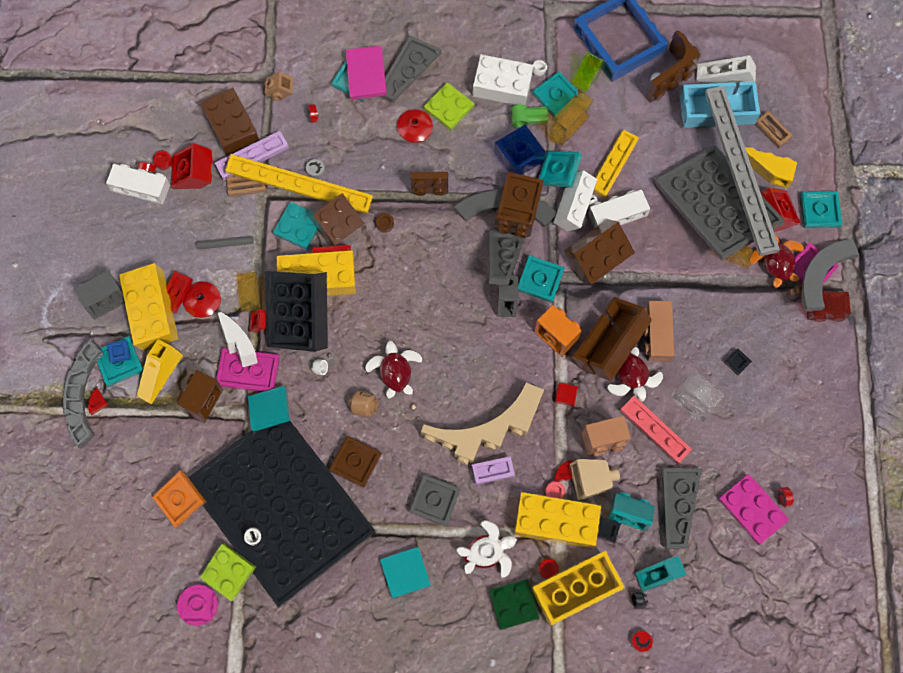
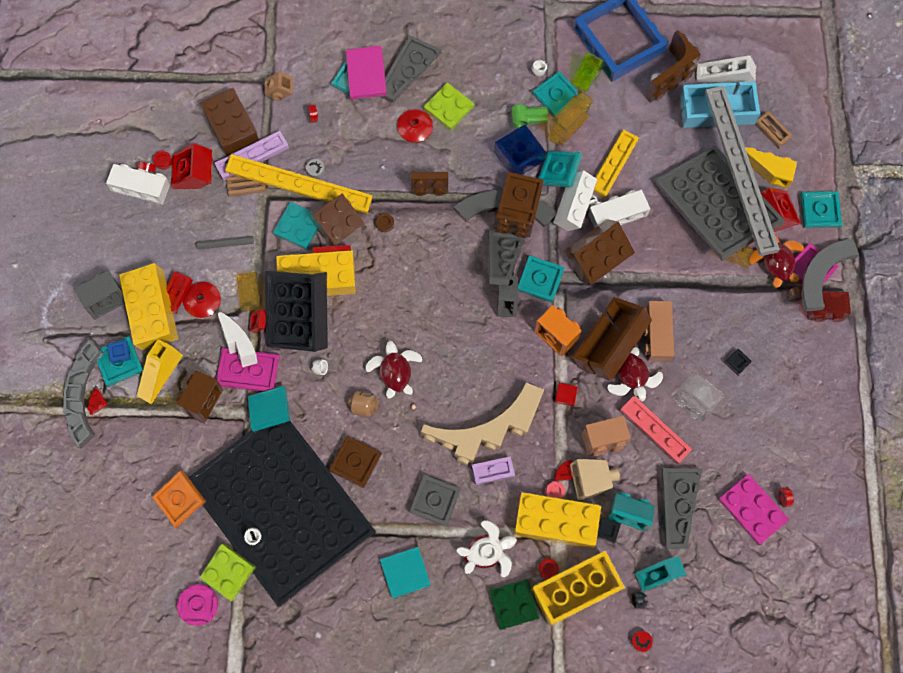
white brick [473,55,534,105] -> none

